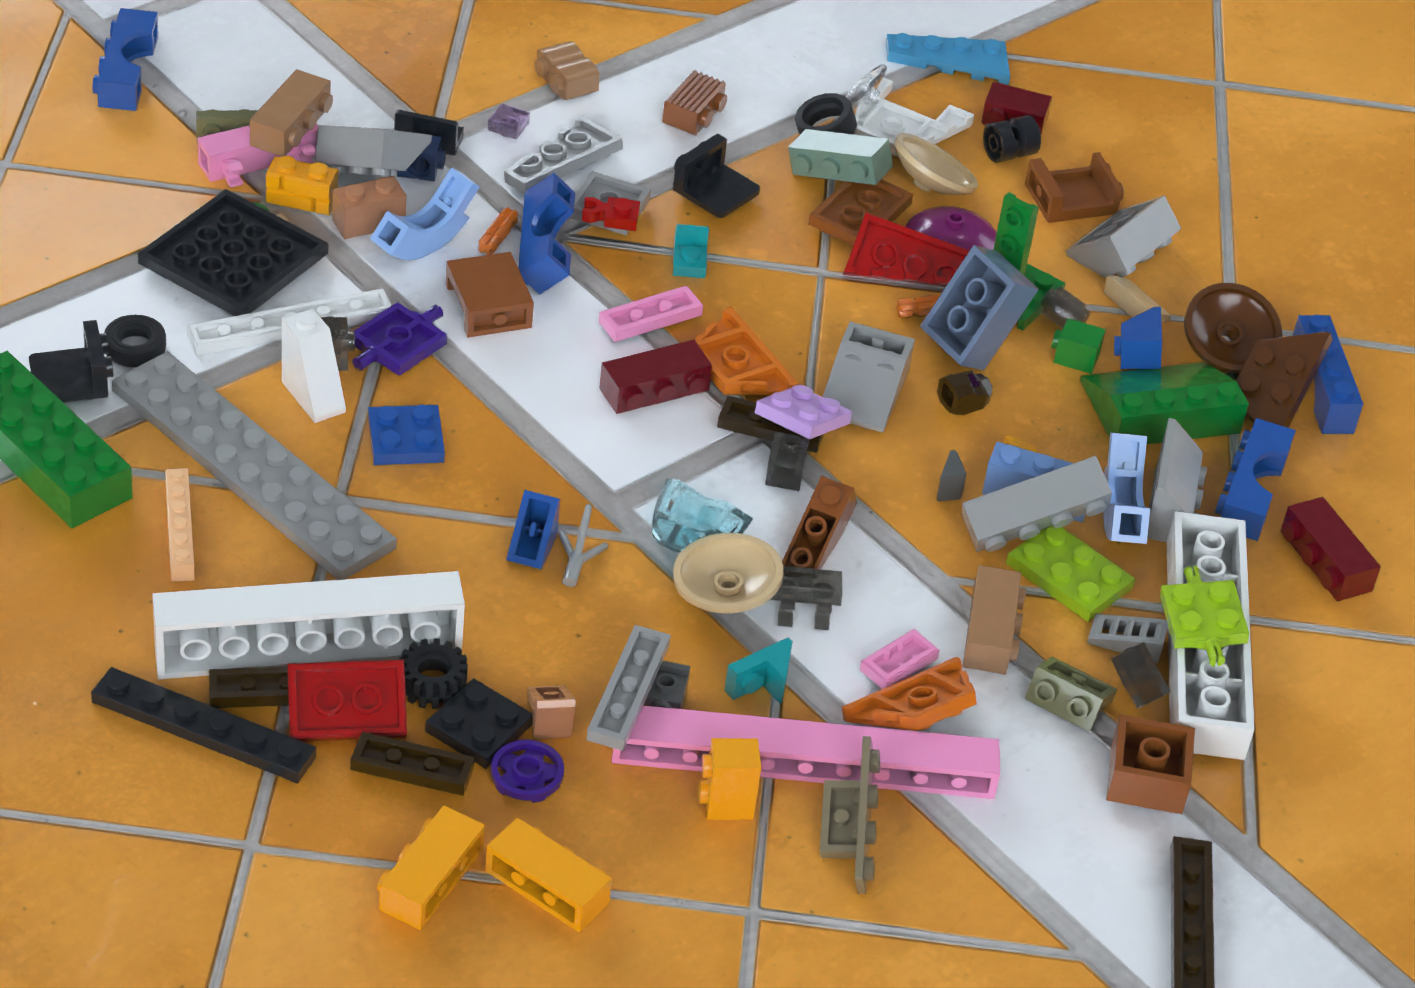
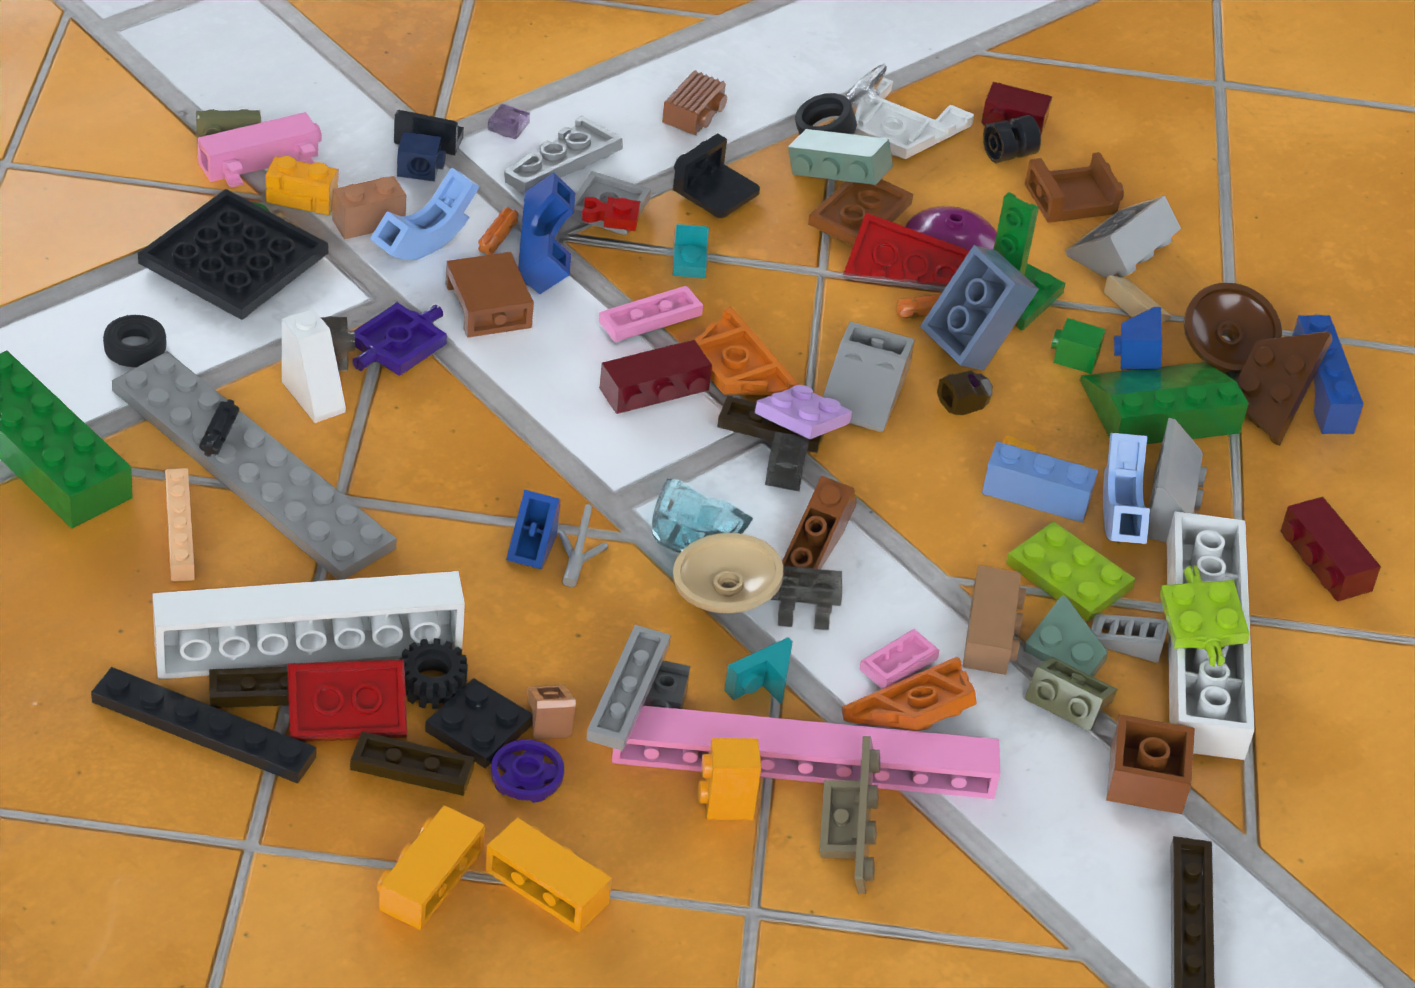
black bracket [29,320,114,402] -> none
blue arch [92,8,158,111] -> none
white tile [187,289,392,356] -> none
medium nougat brick [250,69,333,157] -> none
light grey slope [315,125,432,177] -> none
blue plate [368,405,445,465] -> none
medium nougat brick [534,41,600,100] -> none
dark azure wing [886,33,1010,85] -> none
tan dish [894,133,978,195] -> none
dark grey slope [936,450,966,501] -> none
light grey brick [962,456,1112,552] -> none
clear smoke brick [1040,286,1091,328] -> none
clear smoke brick [1111,642,1171,708] -> none
blue arch [1215,418,1296,541] -> none
none -> black axle [199,399,239,457]
none -> sand green wing [1024,595,1108,677]

